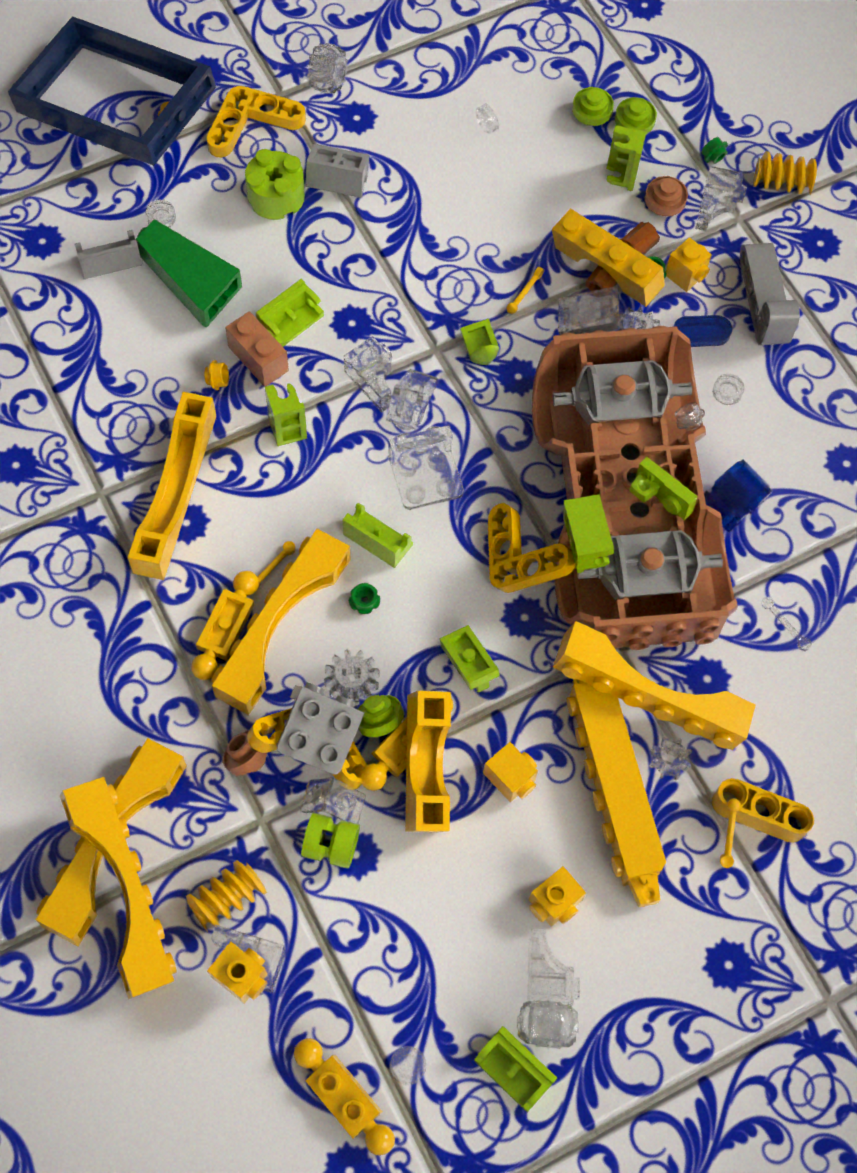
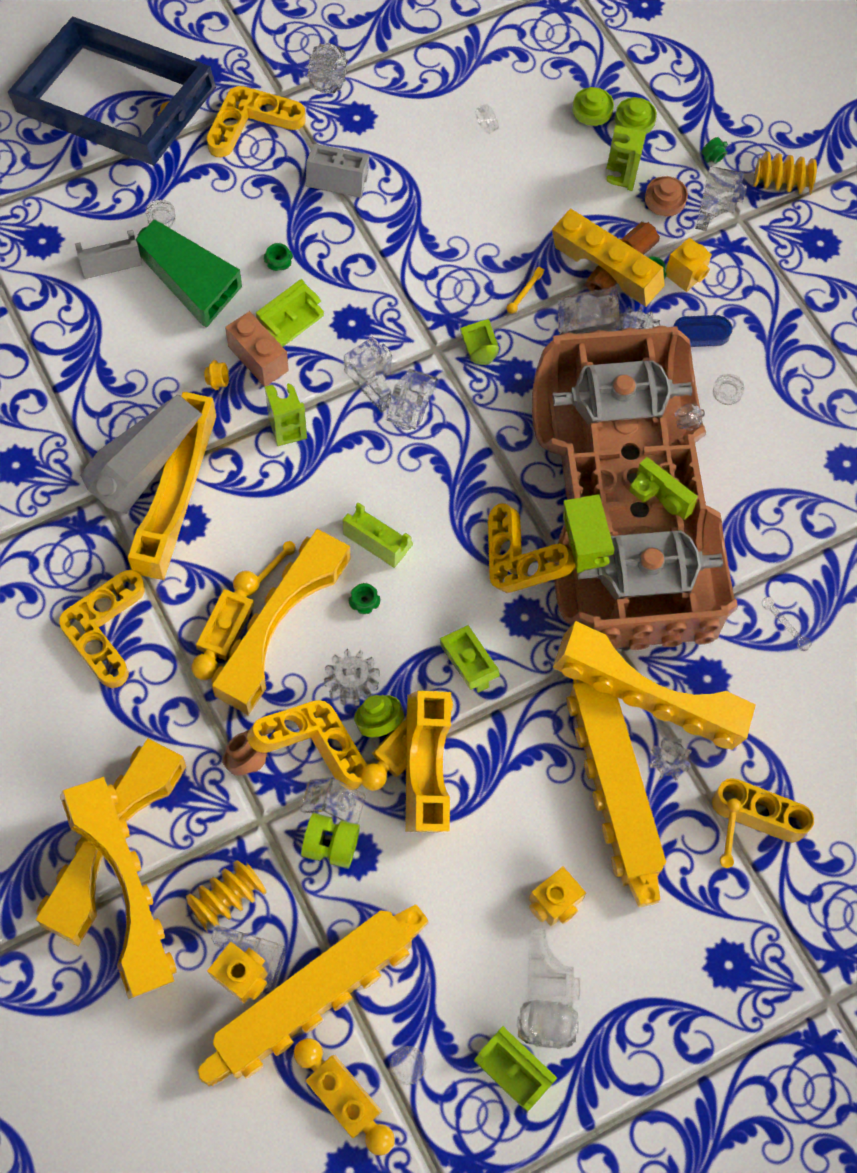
lime brick [245,149,305,220] -> none
light grey bracket [277,682,364,775] -> none
clear bracket [388,425,464,510] -> none
yellow brick [483,742,538,803] -> none
clear blue brick [704,459,773,533] -> none
light grey beam [740,243,800,345] -> none
none -> yellow beam [59,570,145,688]
none -> light grey wedge [80,394,202,514]
none -> yellow hinge [197,904,428,1087]
none -> green plate [264,243,293,271]

